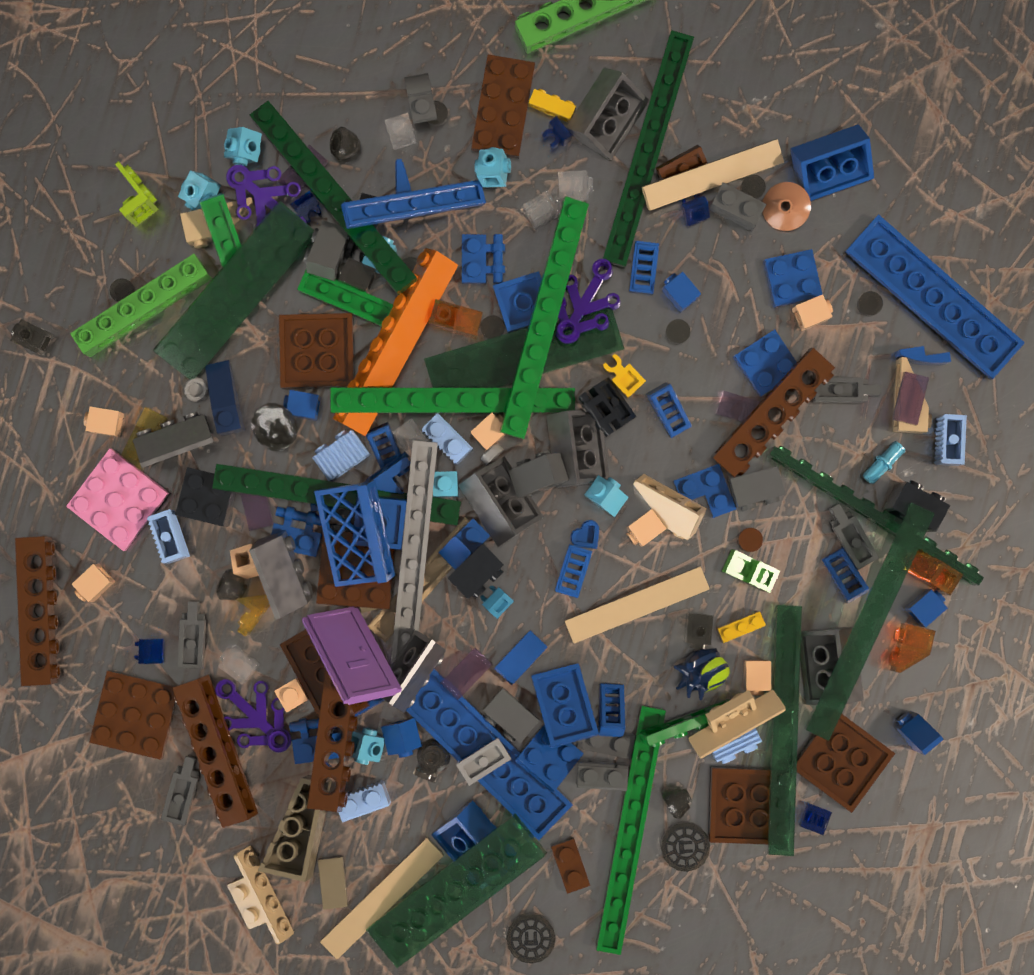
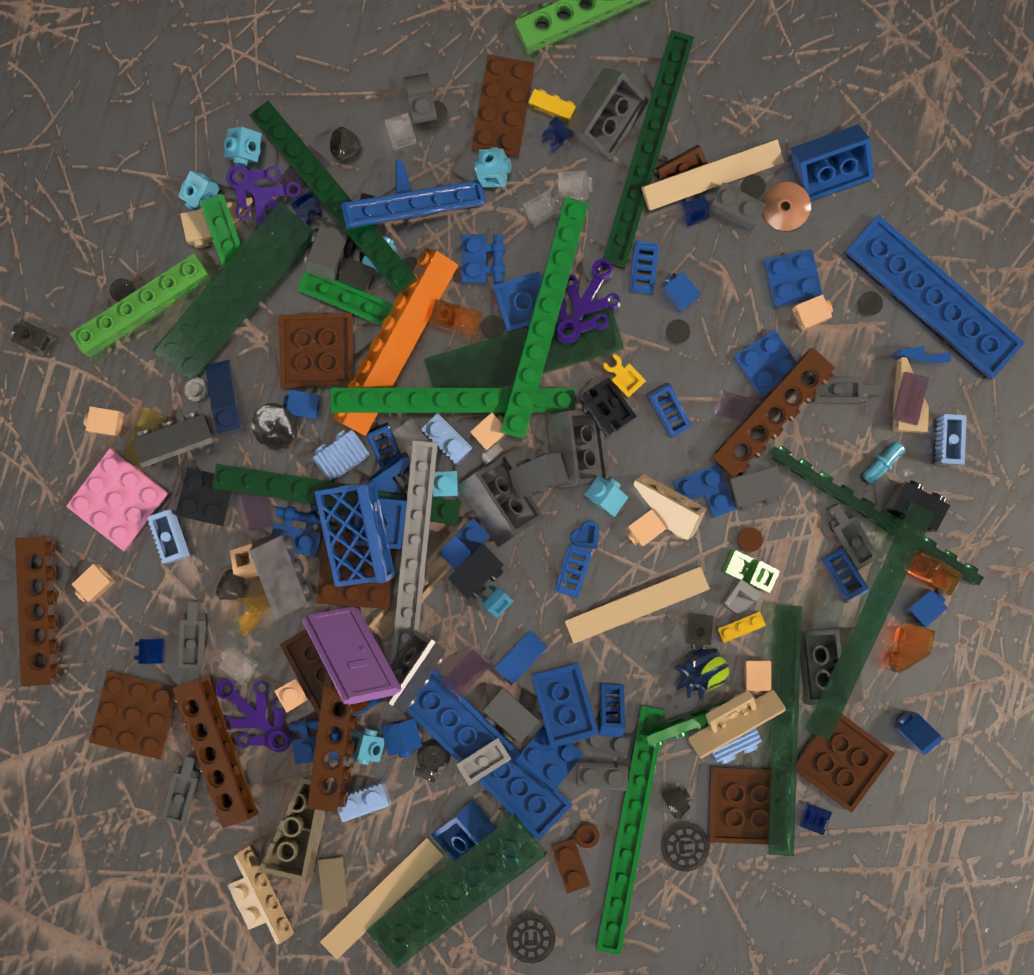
lime bracket [115,161,159,227] -> none
none -> reddish brown tile [575,822,600,848]
none -> light grey panel [722,579,762,616]

